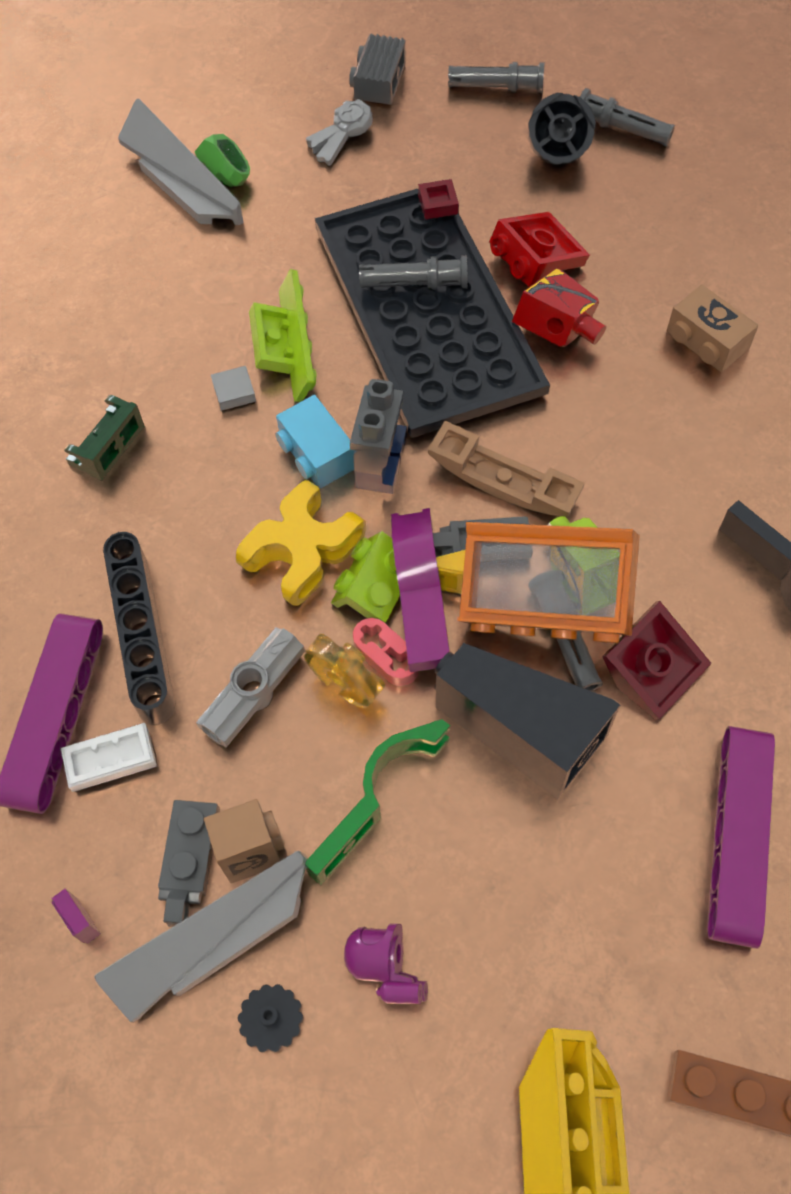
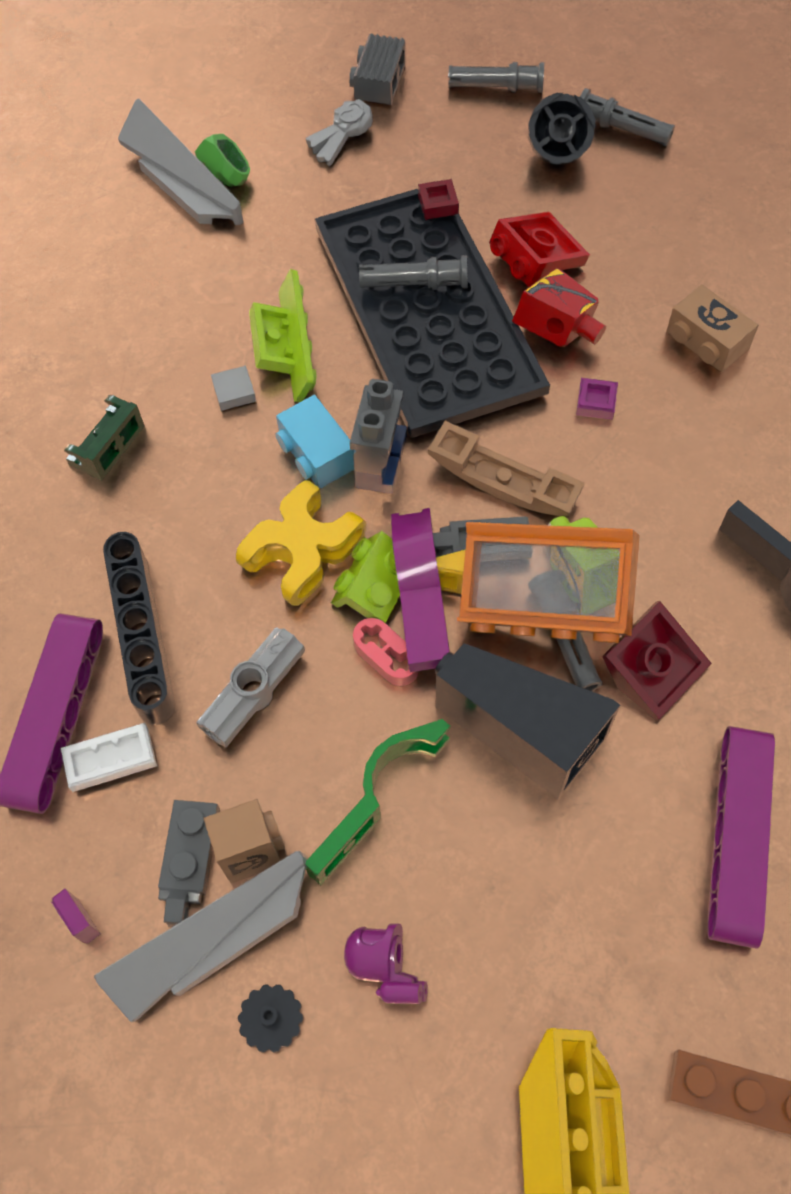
clear yellow plate [304,633,386,708] -> none
none -> magenta tile [576,378,618,420]

